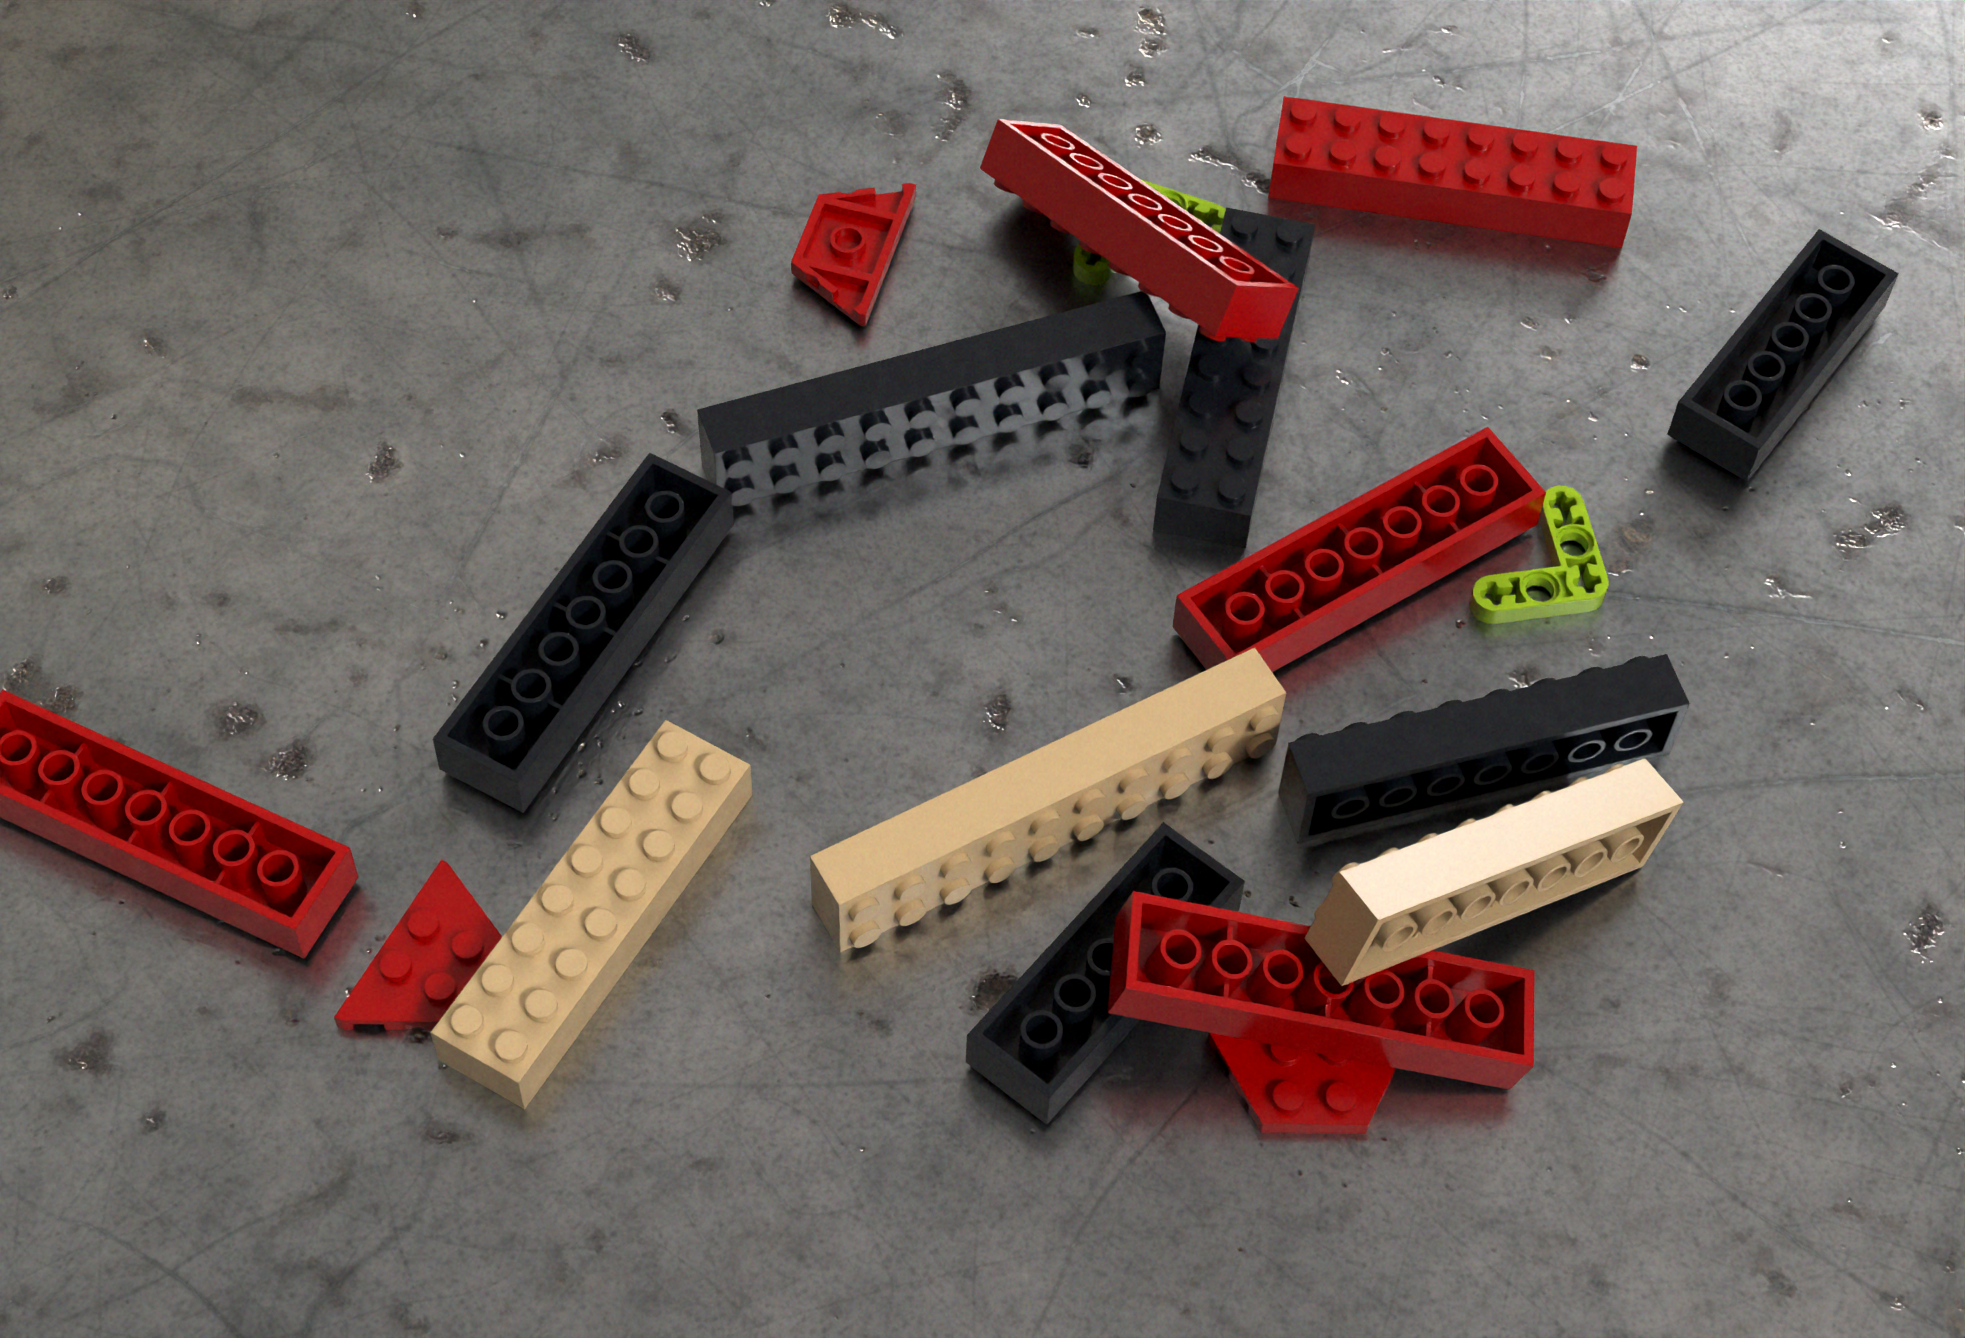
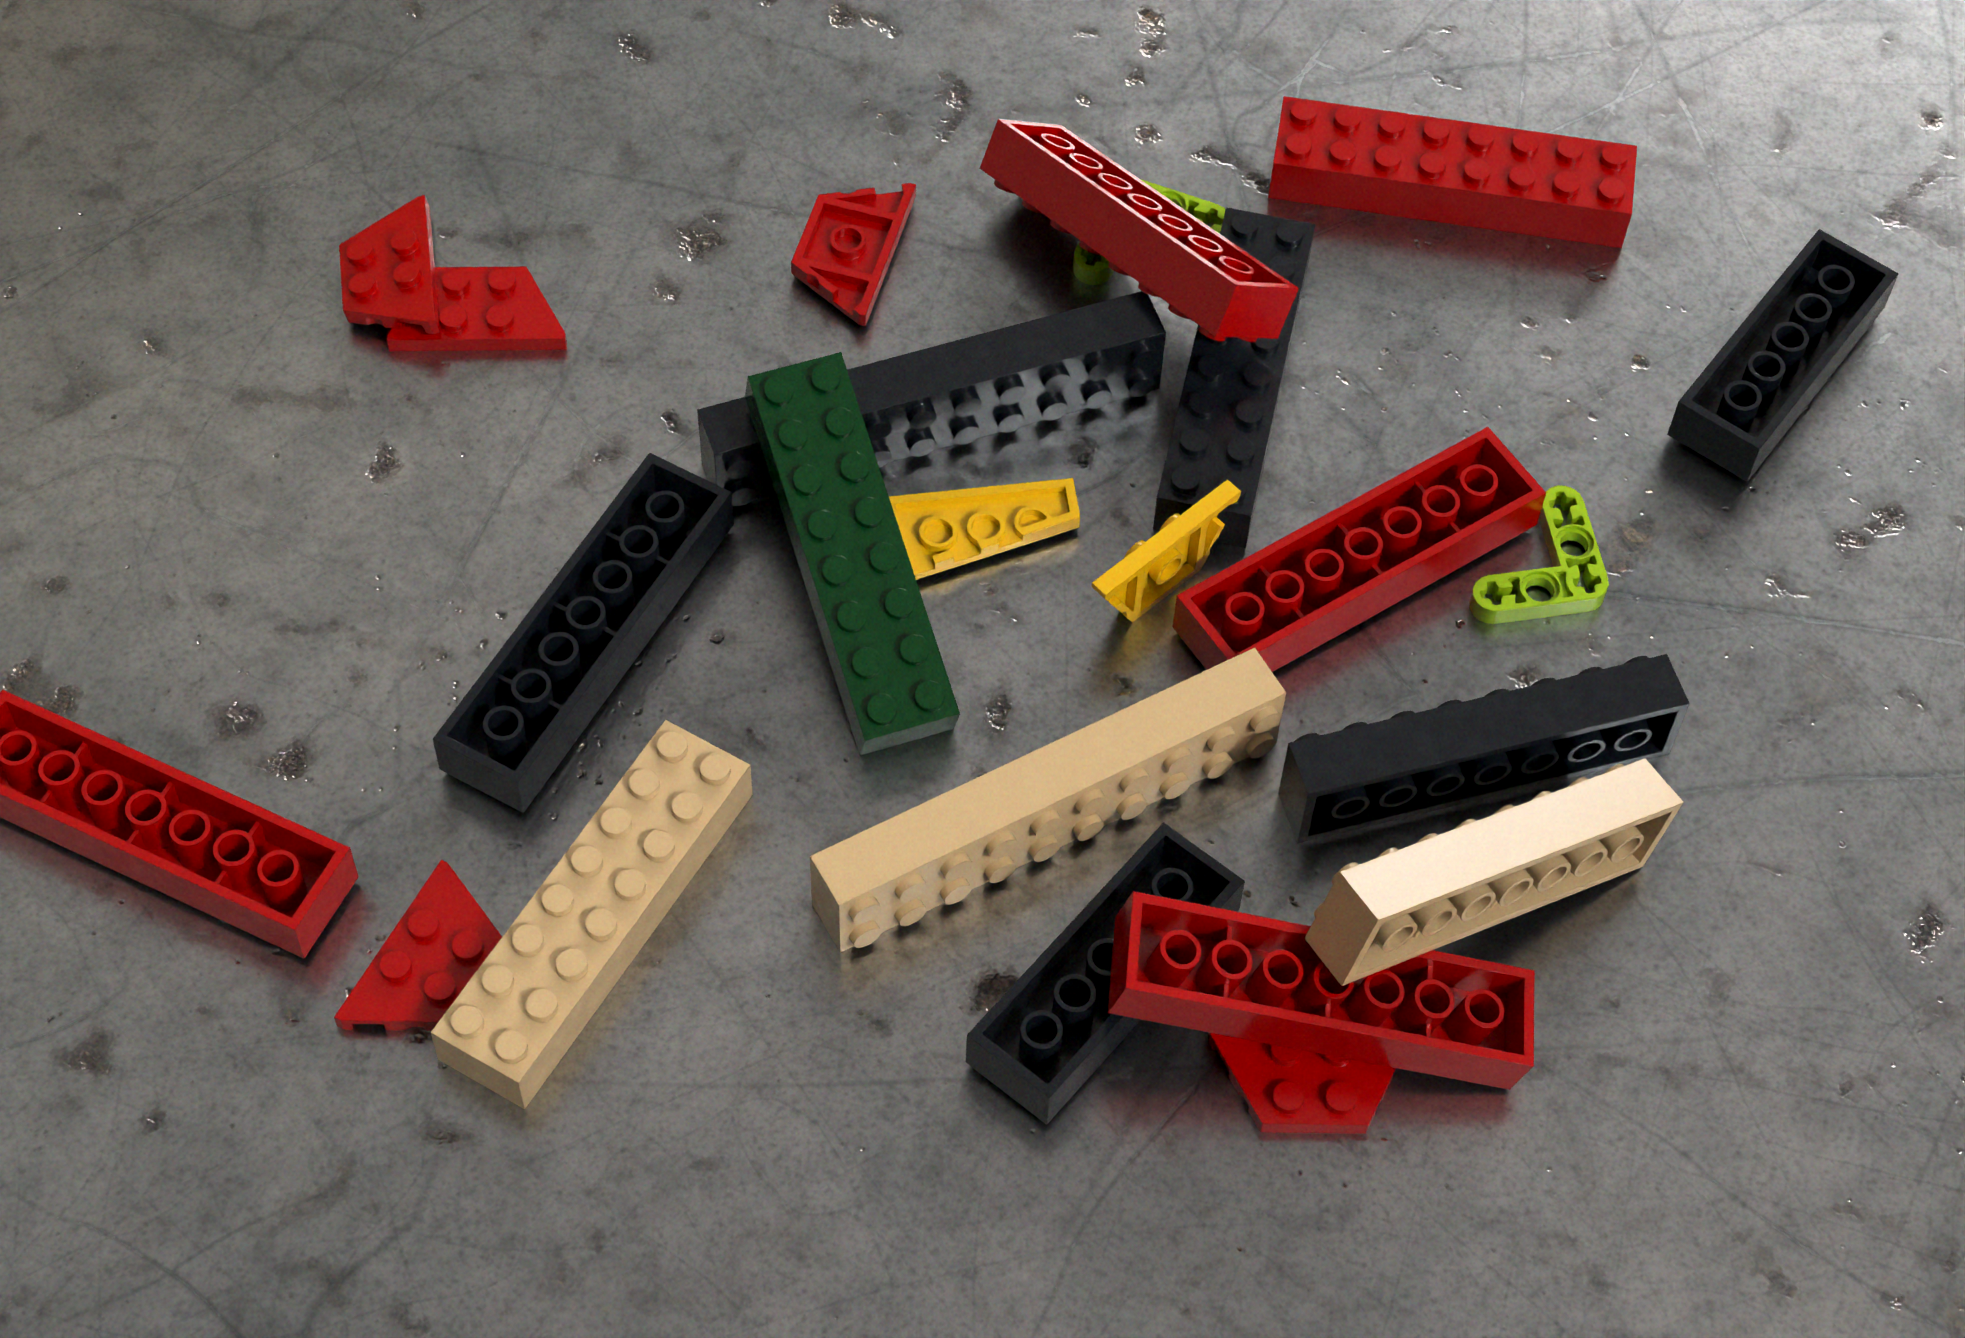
none -> red wing [339,195,440,334]
none -> red wing [387,266,567,352]
none -> dark green brick [745,352,960,756]
none -> yellow wing [889,478,1080,580]
none -> yellow wing [1091,479,1241,623]

